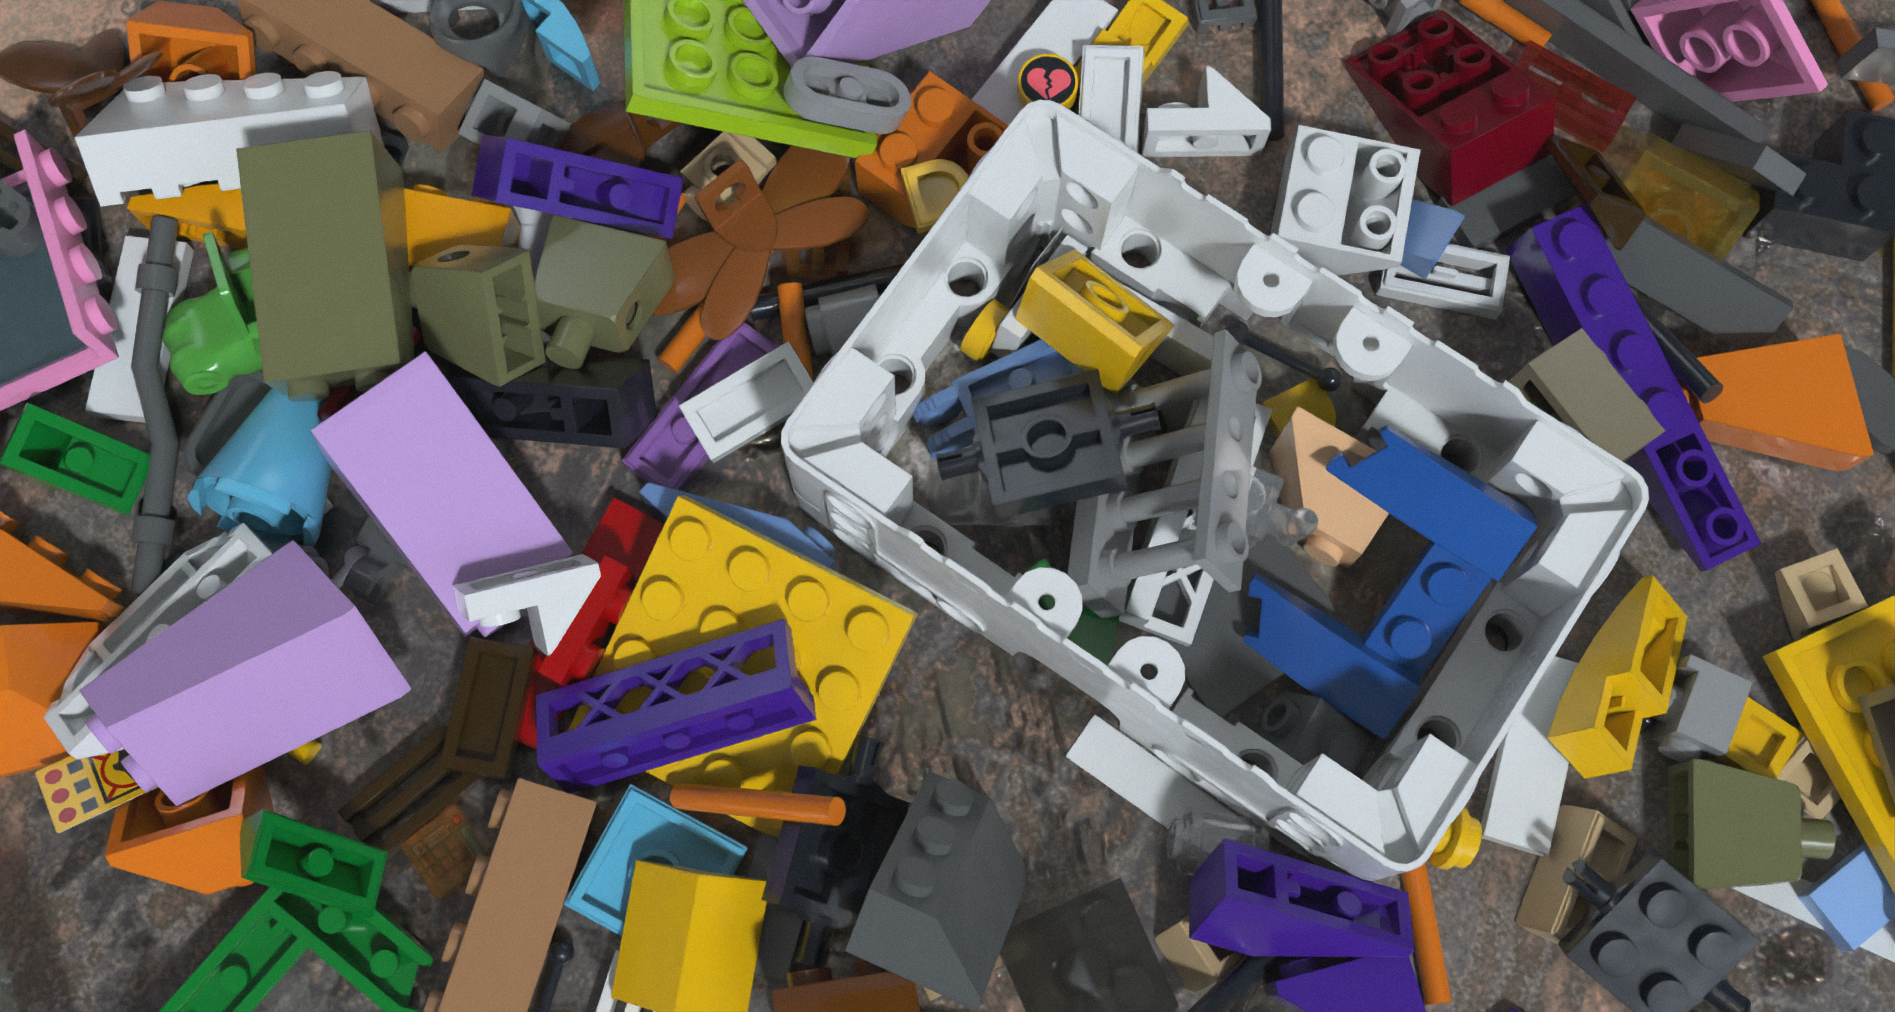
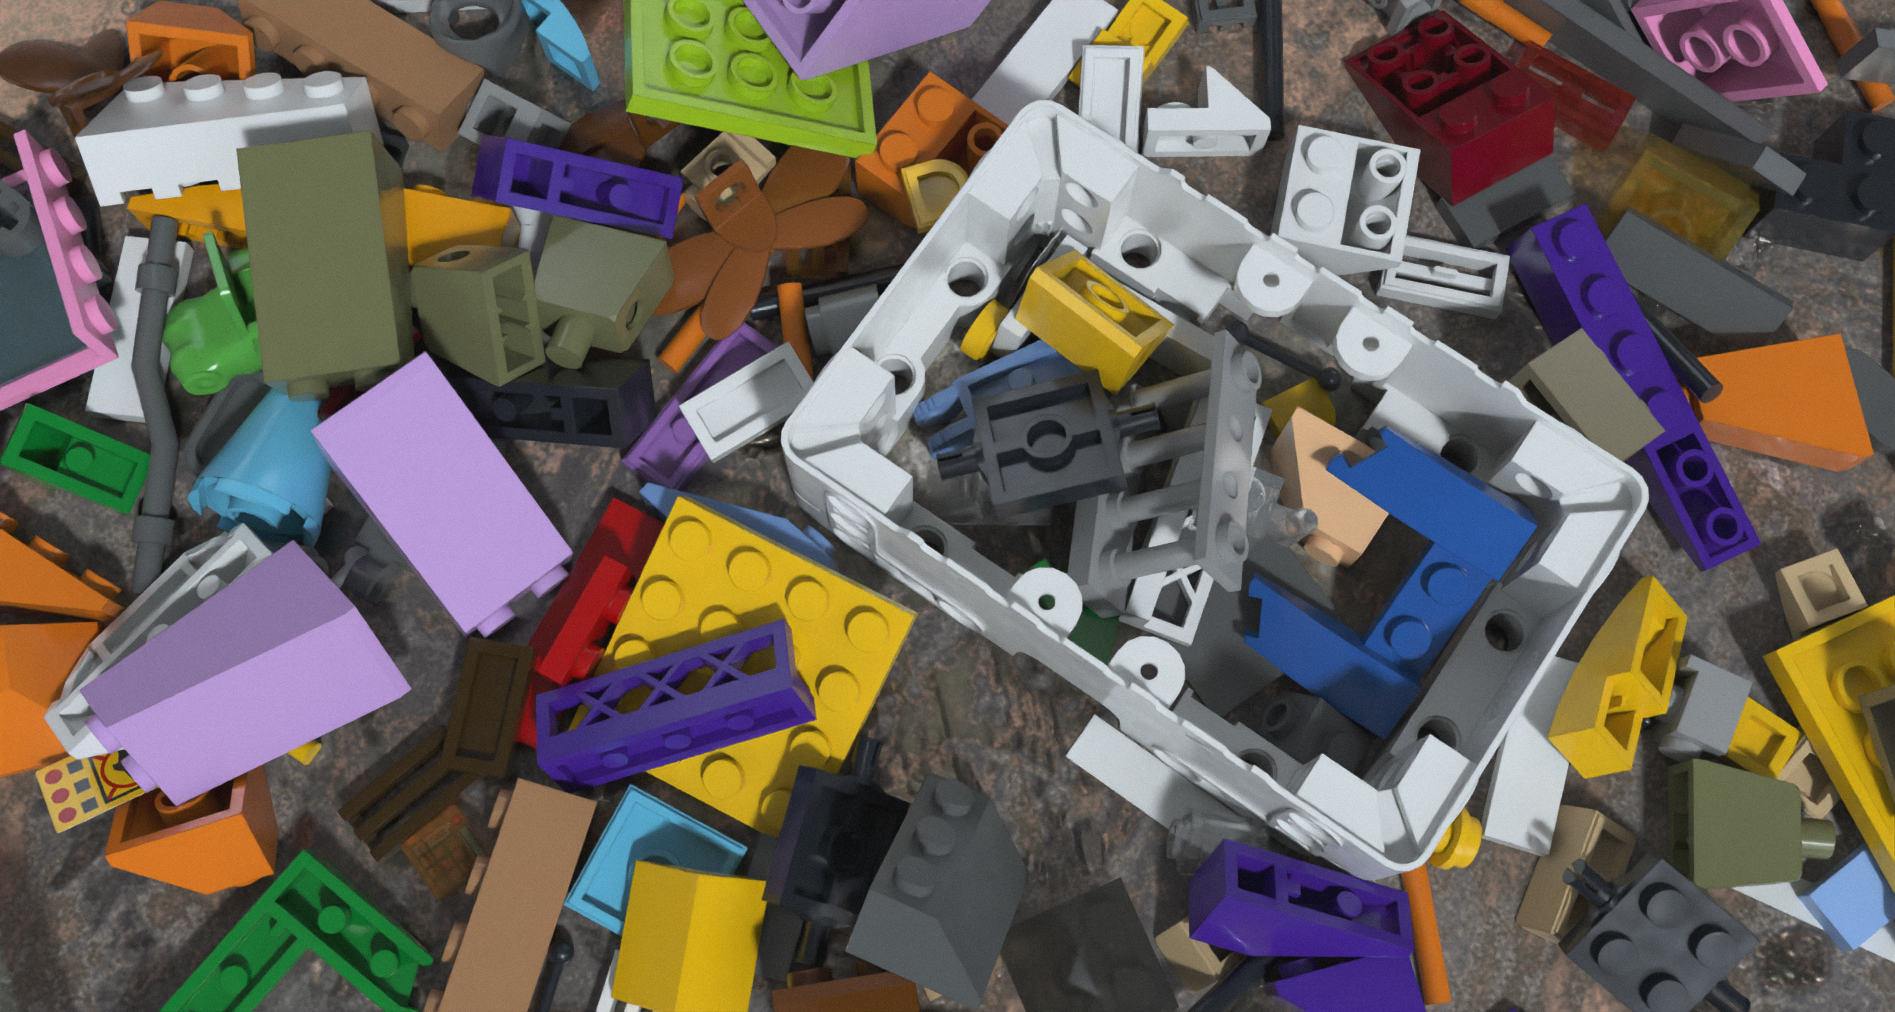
green slope [240,809,388,918] -> none
white slope [452,554,601,656] -> none
orange bar [670,783,846,826] -> none
light grey plate [783,56,911,134] -> none
tile [1017,54,1078,109] -> none
medium blue slope [1400,199,1465,279] -> none
dark brown slope [1544,136,1646,250] -> none

